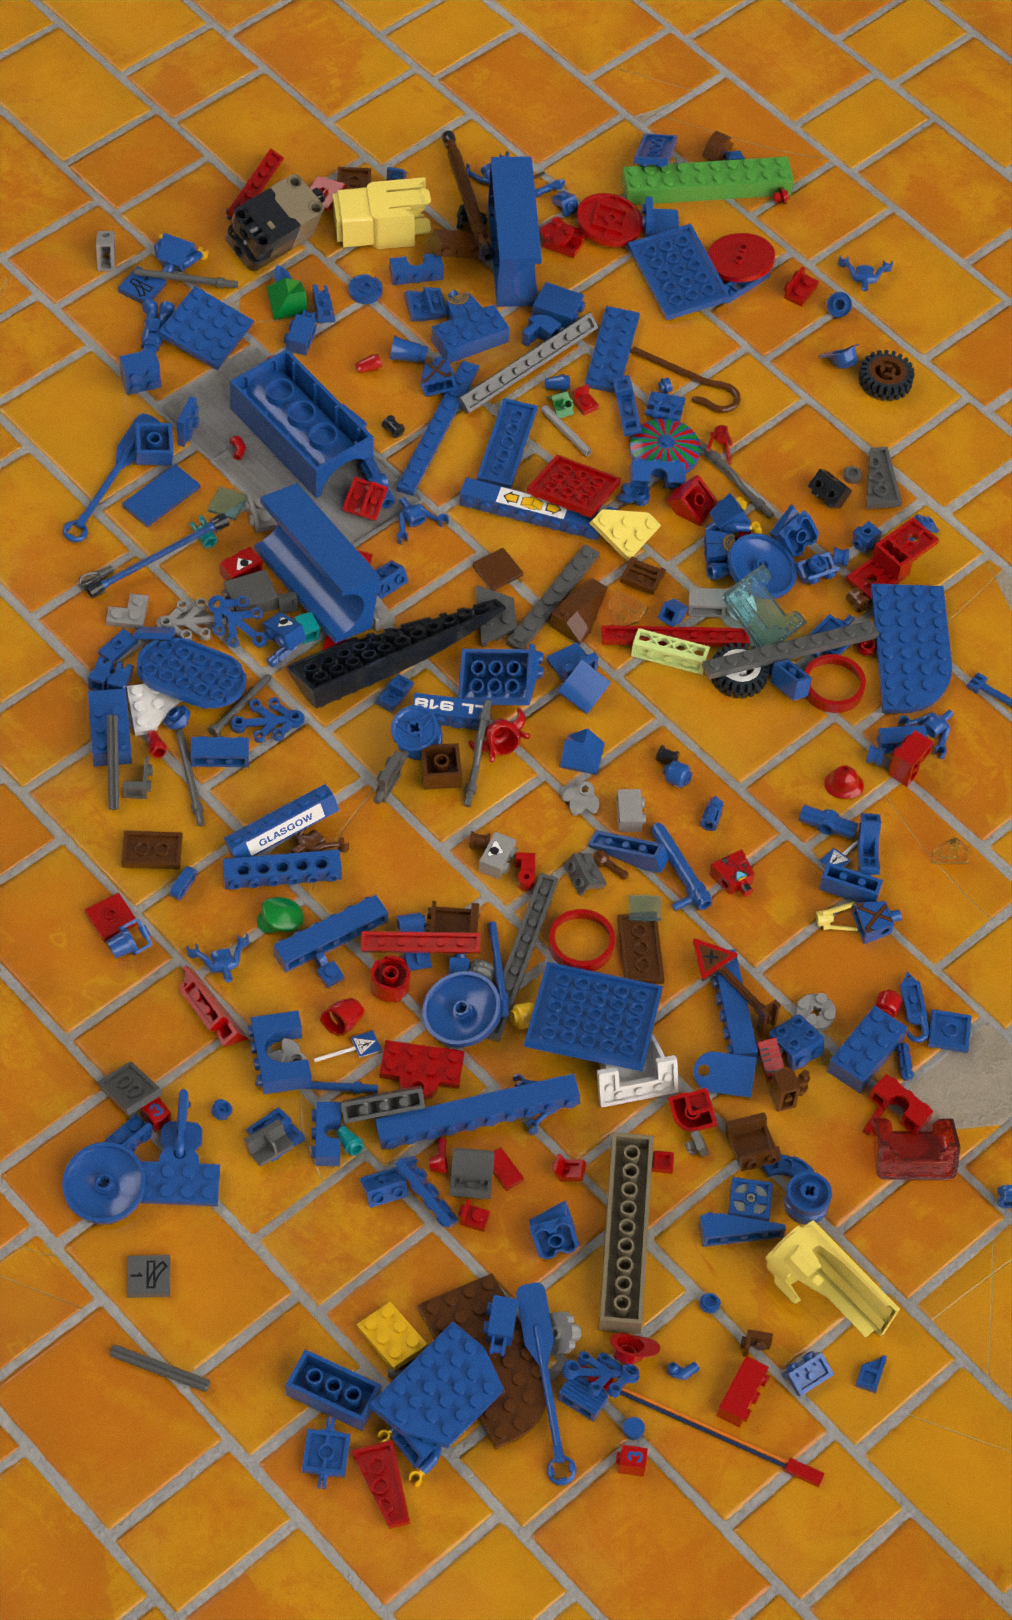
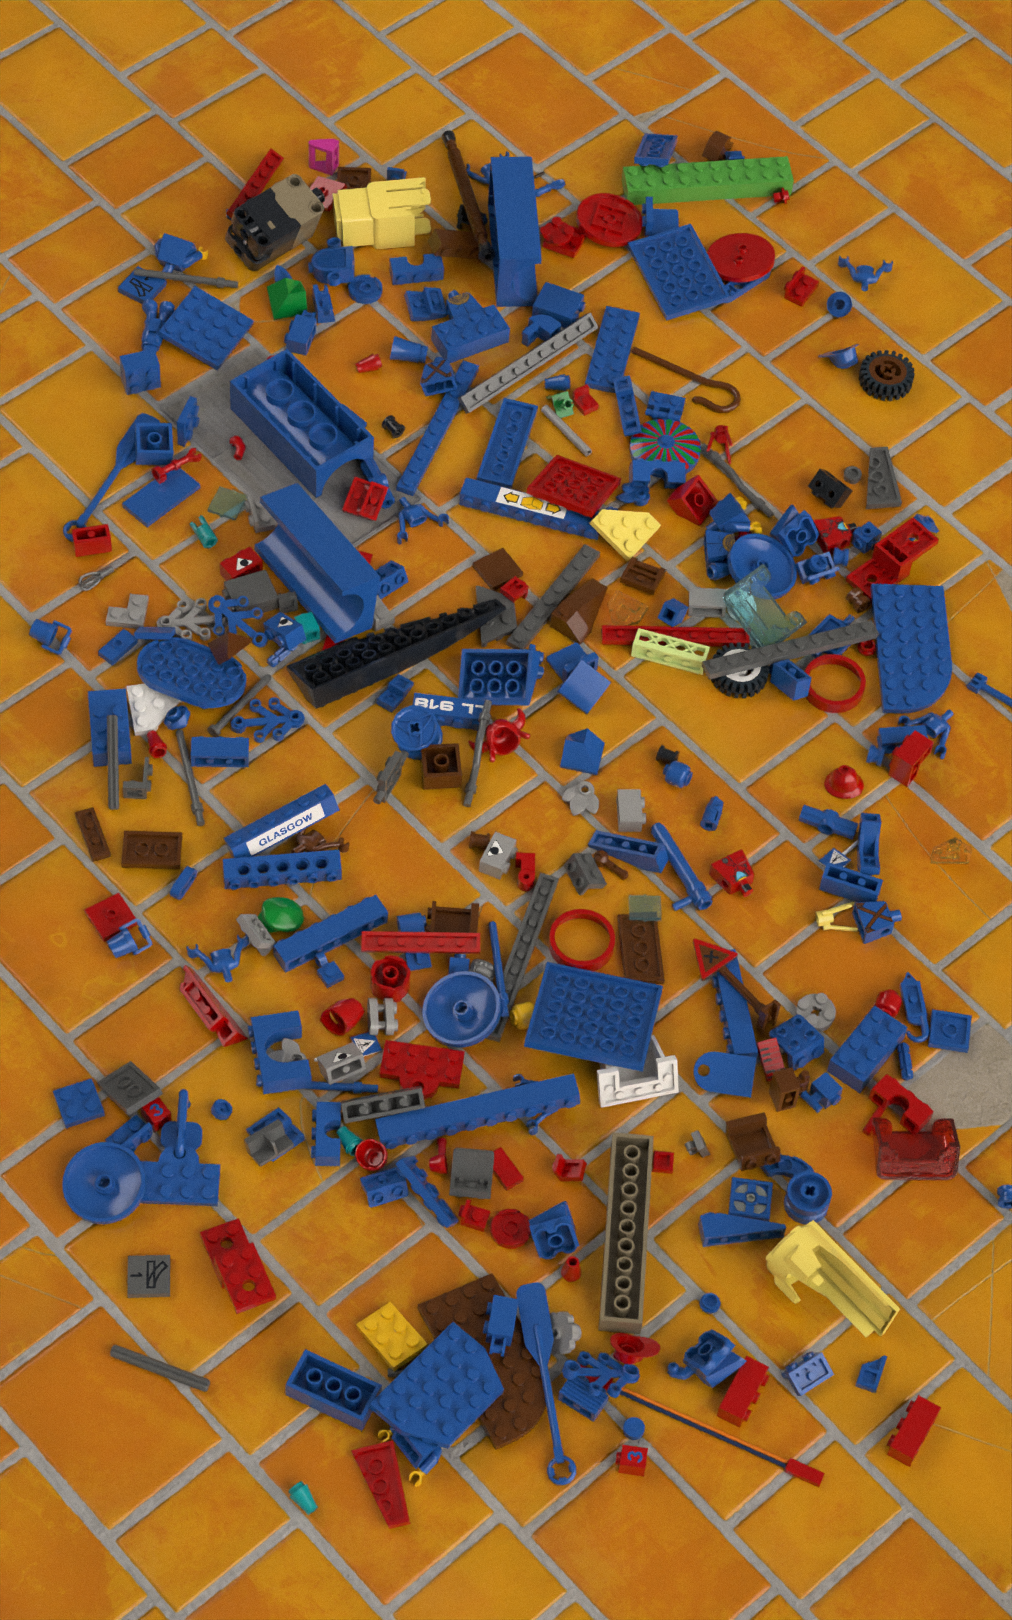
blue hose [85,513,230,599] -> none
blue legs [88,656,134,691] -> none
light grey torso [96,230,116,271] -> none
blue plate [302,1417,351,1489] -> none
blue bracket [551,191,578,216] -> none
blue plate [658,378,673,394] -> none
red brick [668,1088,718,1132] -> none
reddish brown bracket [740,1329,773,1357] -> none
none -> blue piece [29,619,72,655]
none -> blue plate [53,1078,105,1128]
none -> red brick [72,524,112,557]
none -> reddish brown tile [75,807,111,862]
none -> red piece [151,448,202,484]
none -> red bracket [200,1218,276,1314]
none -> reddish brown slope [208,632,252,665]
none -> light grey bracket [236,914,276,956]
none -> teal cone [288,1481,318,1515]
none -> blue piece [308,237,355,286]
none -> dark pink tile [309,139,339,176]
none -> light grey brick [317,1042,366,1085]
none -> red hair [355,1138,388,1172]
none -> light grey brick [367,998,398,1035]
none -> red tile [490,1209,531,1249]
none -> red bracket [500,576,529,603]
none -> red cone [561,1256,582,1282]
none -> blue piece [683,1329,747,1388]
none -> blue brick [800,1072,843,1113]
none -> red torso [813,516,857,555]
none -> red brick [886,1395,941,1467]

